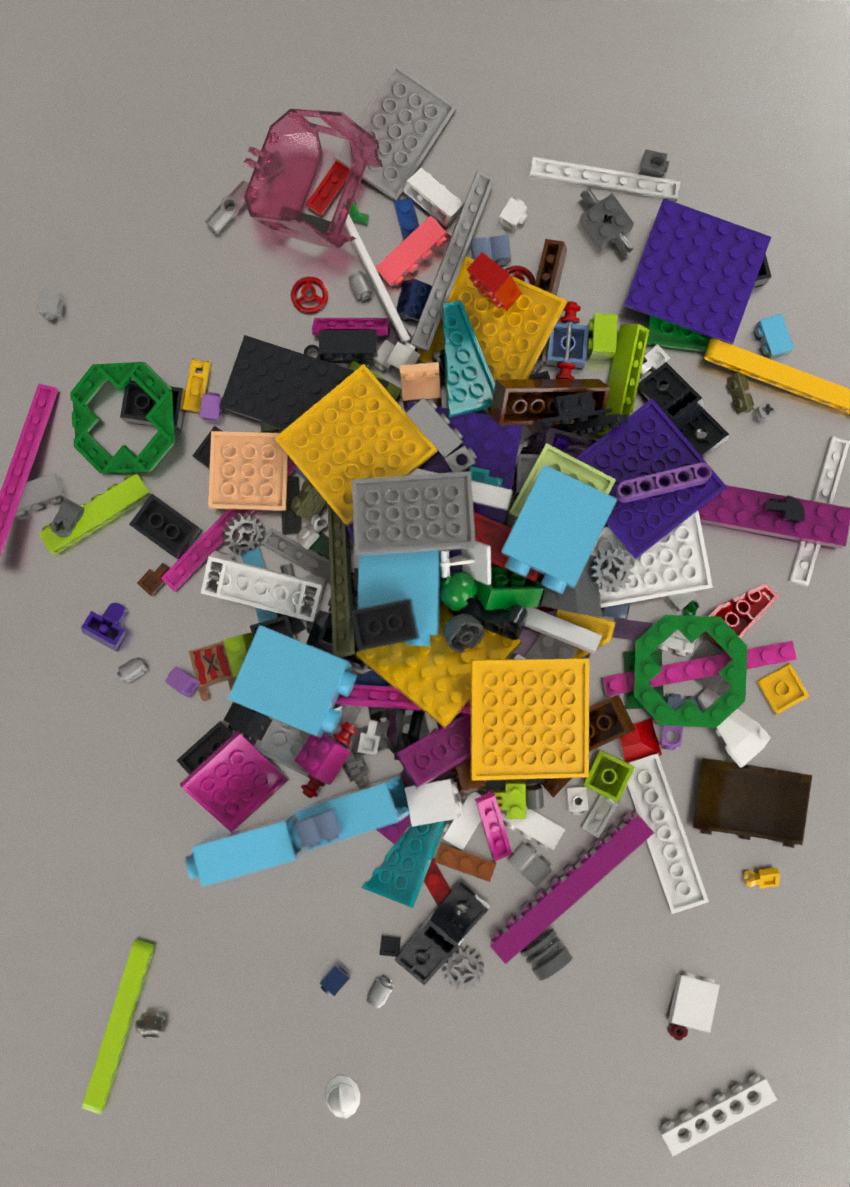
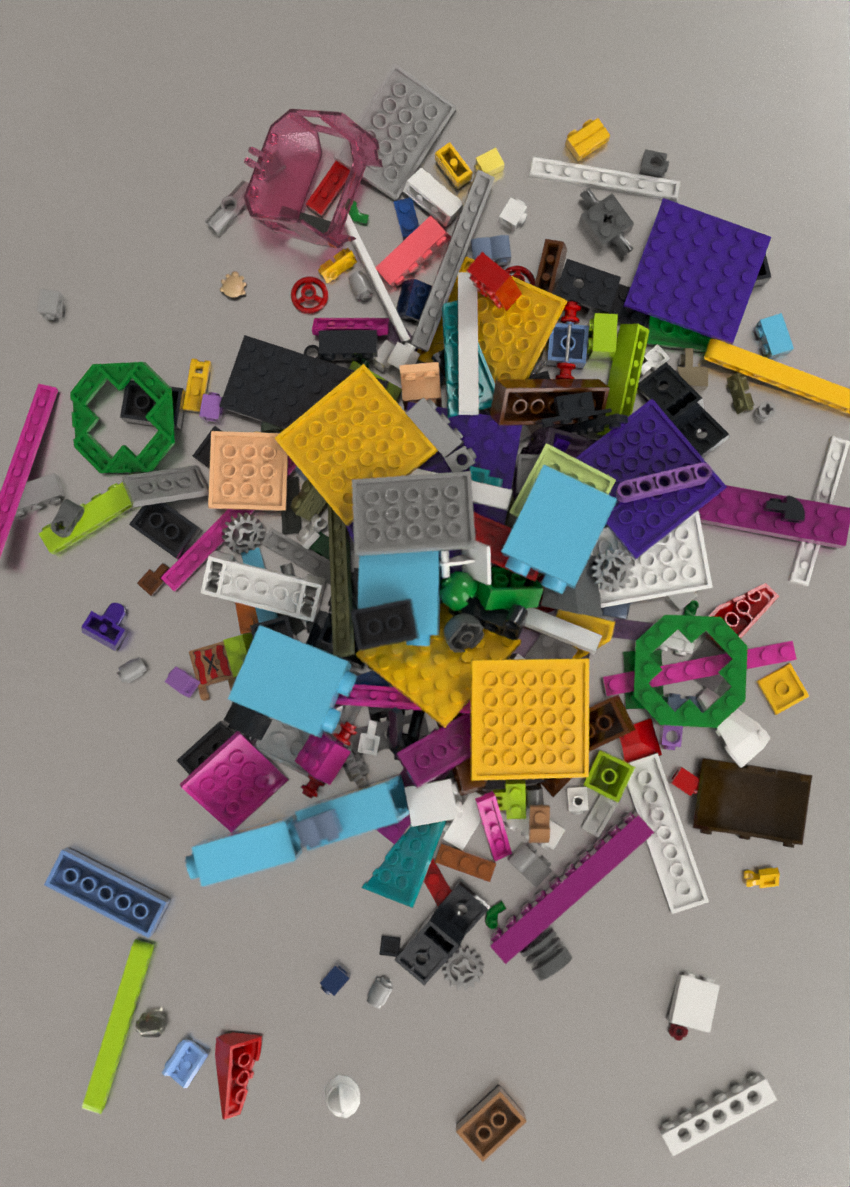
none -> medium blue brick [44,847,171,938]
none -> light grey plate [122,465,209,507]
none -> light blue bracket [162,1040,209,1088]
none -> red wedge [215,1032,262,1120]
none -> tan piece [220,271,247,298]
none -> orange plate [235,602,259,634]
none -> yellow hinge [318,248,357,284]
none -> yellow brick [435,142,473,189]
none -> medium nougat brick [456,1086,527,1162]
none -> white tile [458,272,479,415]
none -> light yellow brick [474,148,504,176]
none -> green arm [485,901,507,929]
none -> medium nougat brick [528,805,550,843]
none -> black bracket [554,259,647,326]
none -> yellow brick [565,118,610,162]
none -> red brick [669,766,700,796]
none -> dark tan brick [675,348,708,390]

